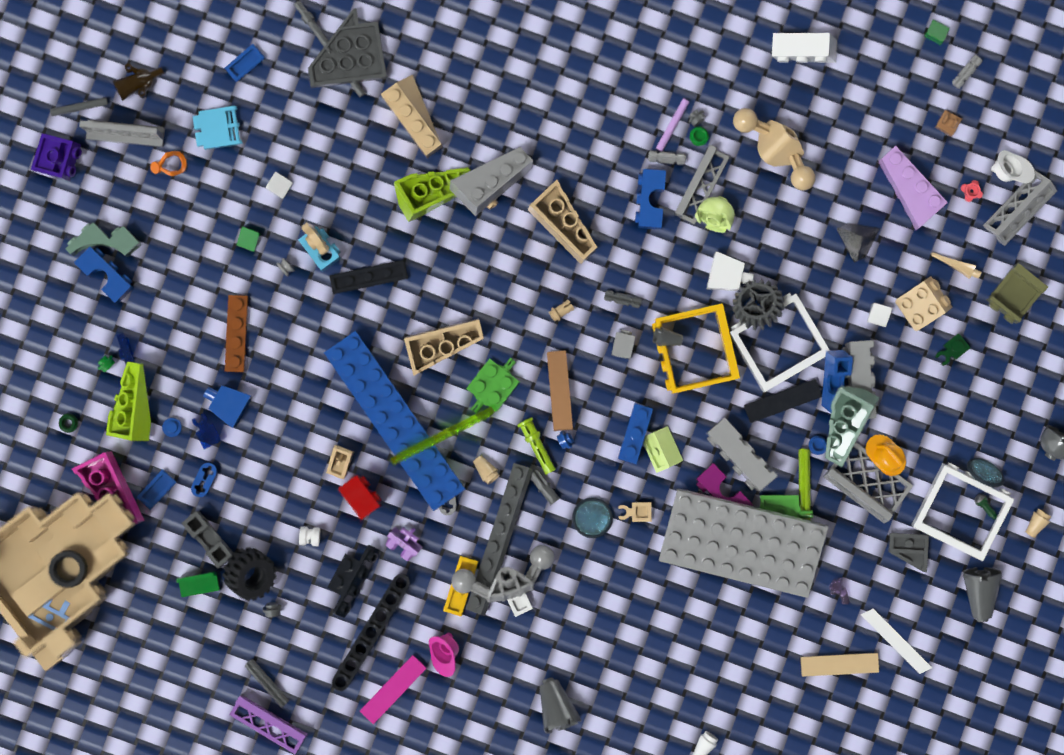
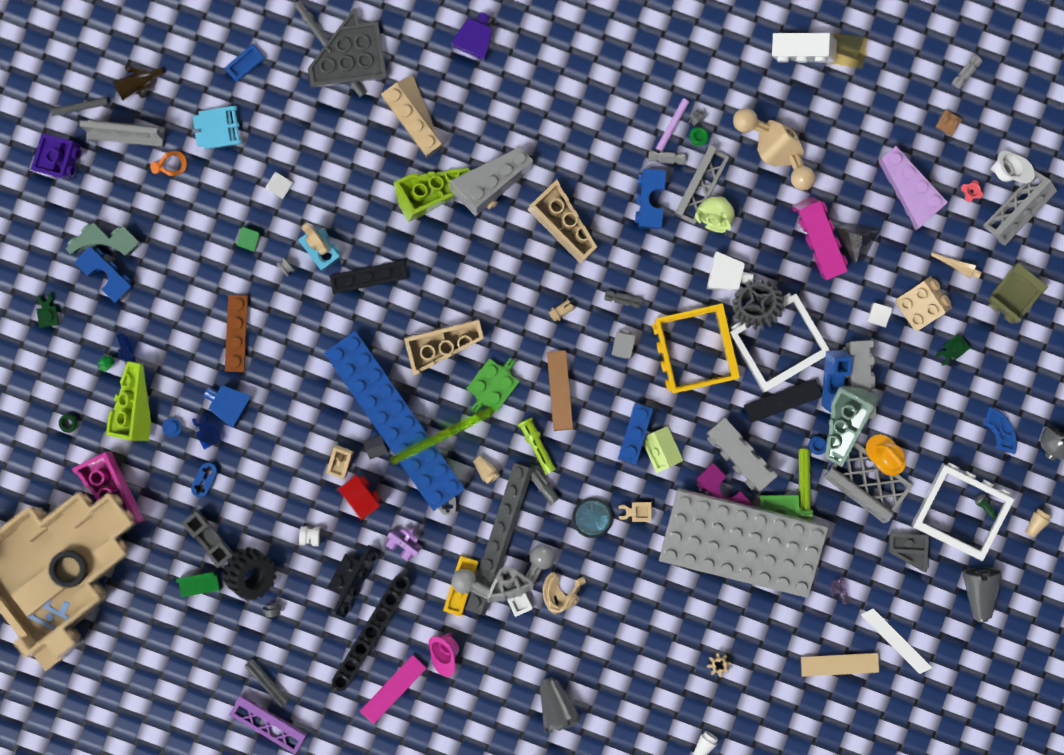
blue tile [136,469,176,510] -> none
blue plate [557,430,573,449] -> none
dark grey cone [653,327,683,346] -> none
green slope [924,20,950,45] -> none
clear light blue wheel [967,458,1004,487] -> none
none -> dark green plate [36,293,60,328]
none -> dark grey slope [364,436,388,460]
none -> dark purple torso [451,12,493,62]
none -> tan helmet [543,572,586,615]
none -> tan gear [706,653,731,677]
none -> dark pink wedge [792,197,848,280]
none -> clear yellow piece [829,33,867,69]
none -> blue tile [983,406,1017,454]

